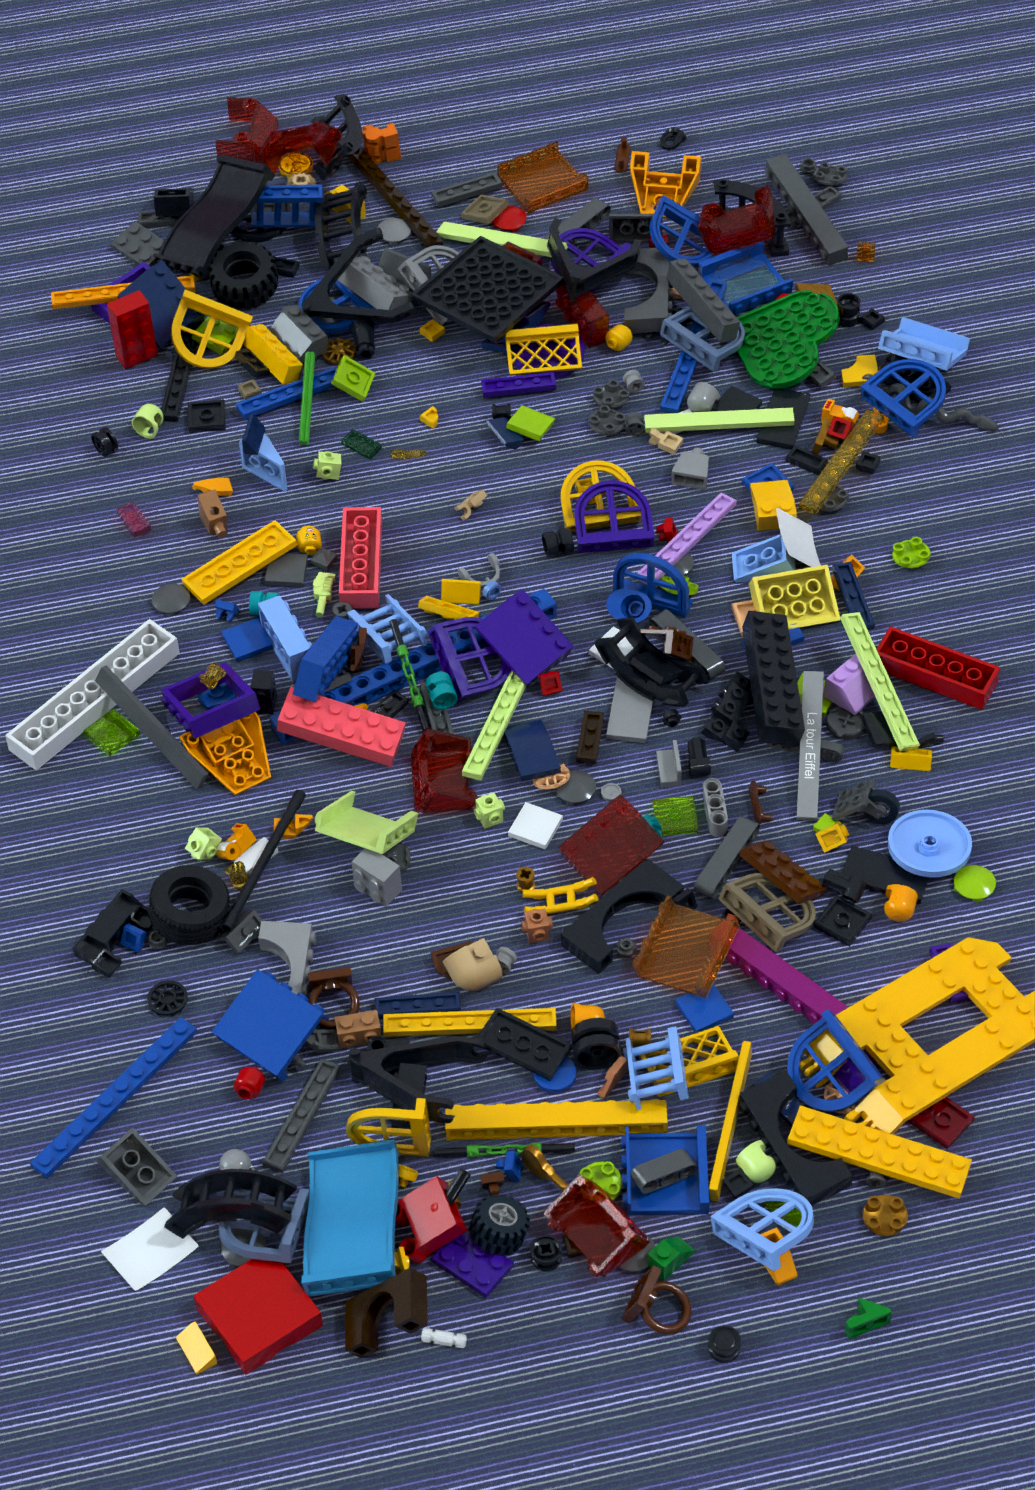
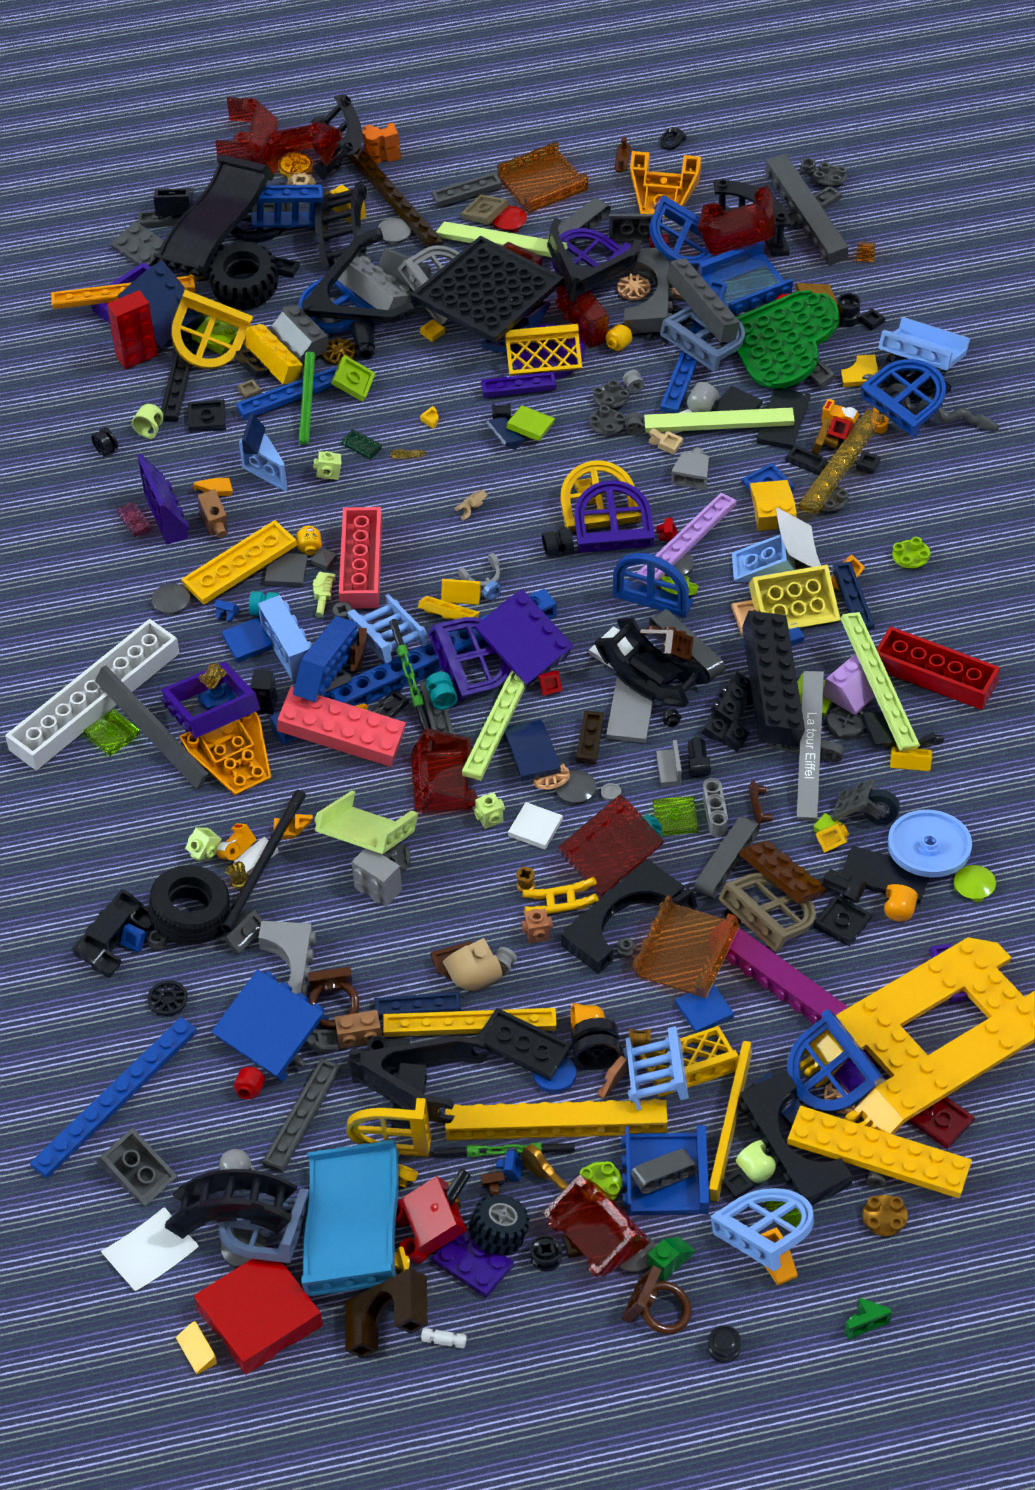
blue piece [606,589,652,623] -> none
none -> dark purple slope [137,454,190,545]
none -> light nougat wheel [617,274,651,300]

